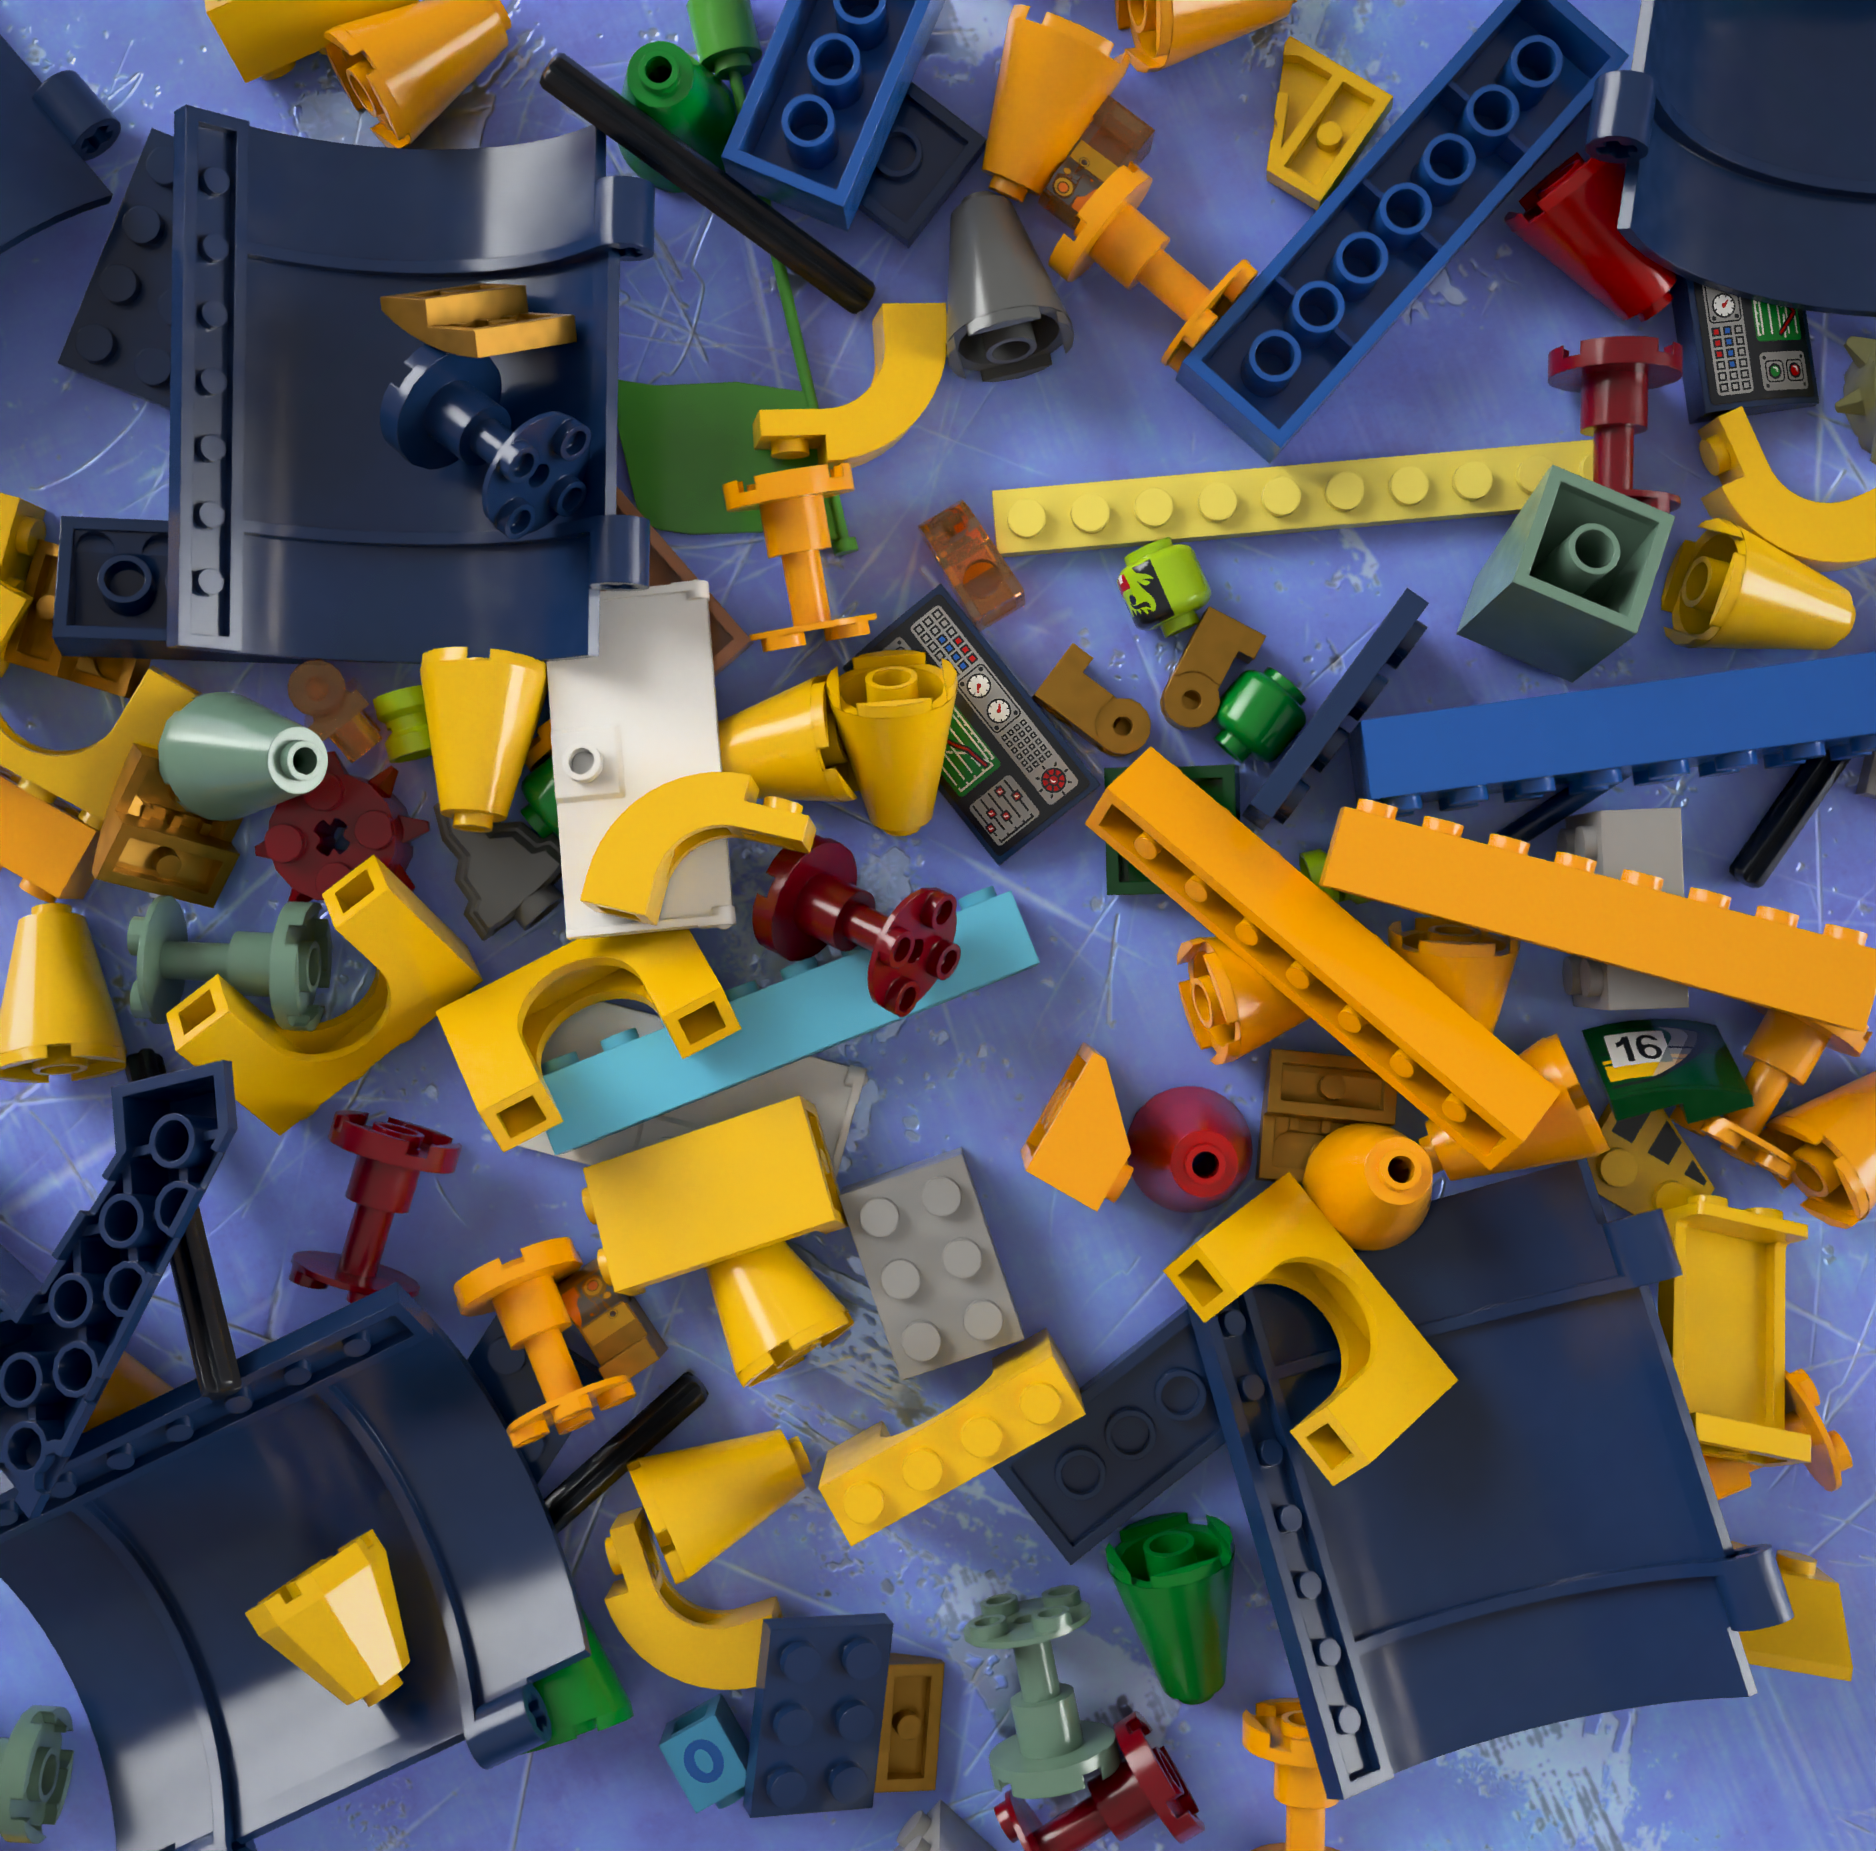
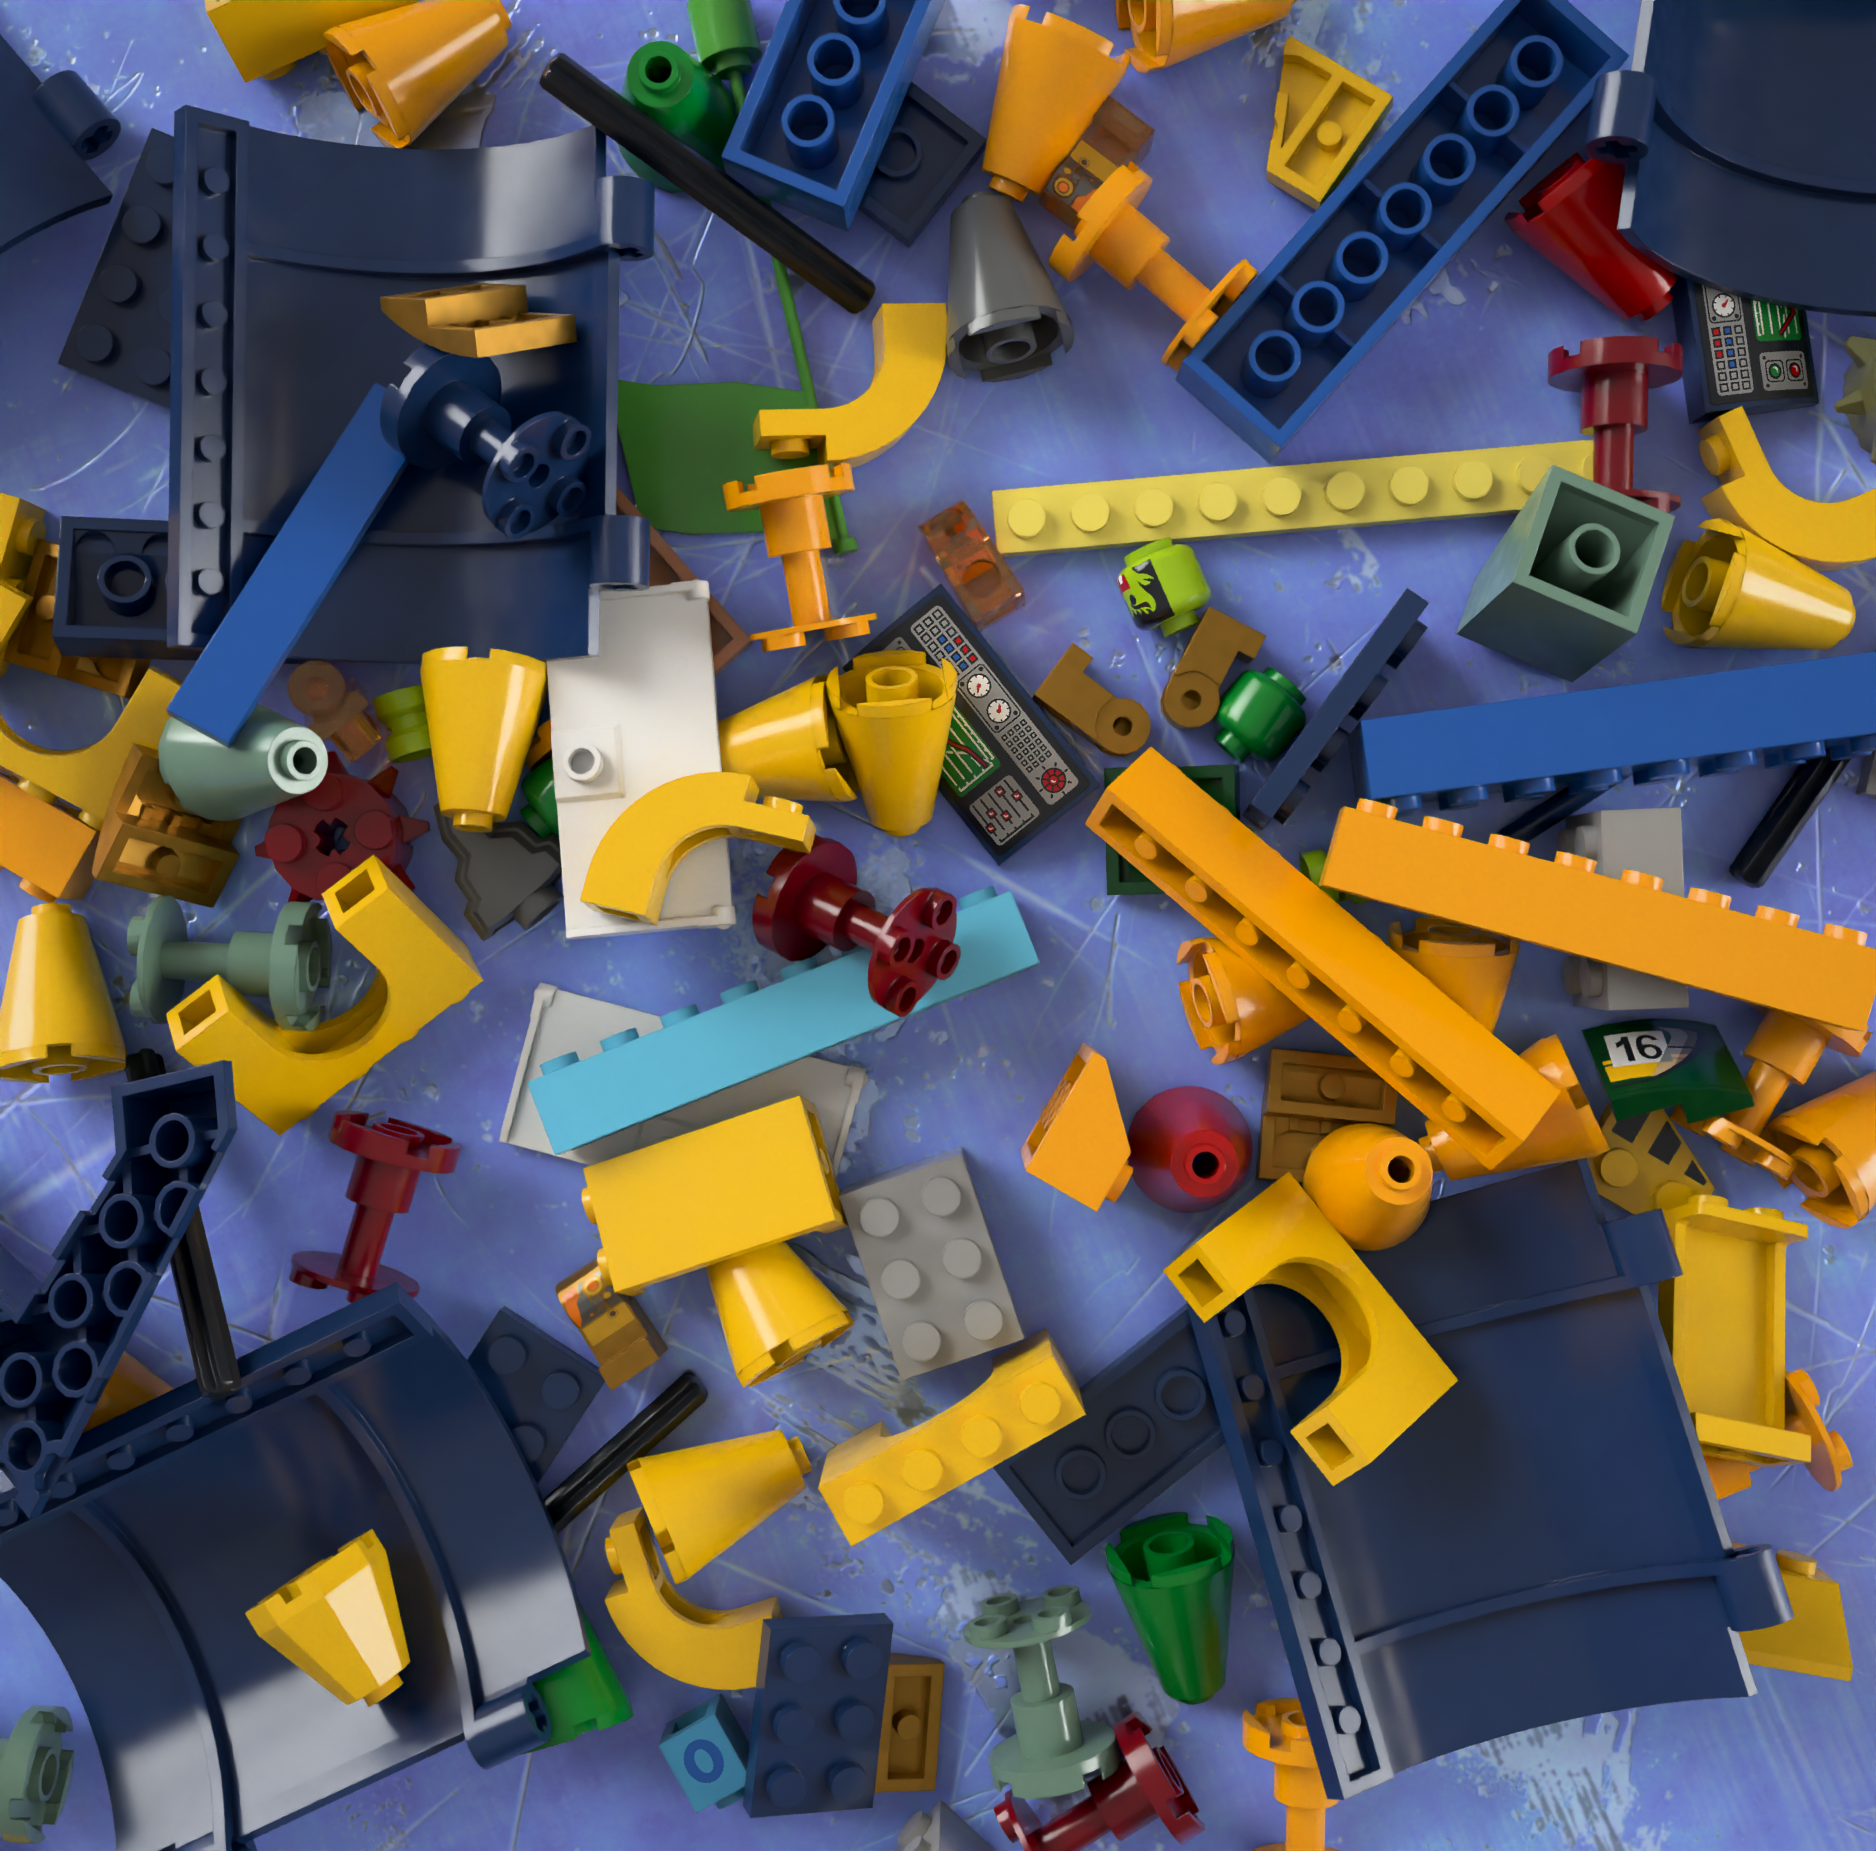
yellow arch [435,929,742,1153] -> none
light orange piece [453,1237,637,1448] -> none
none -> blue tile [166,382,409,749]

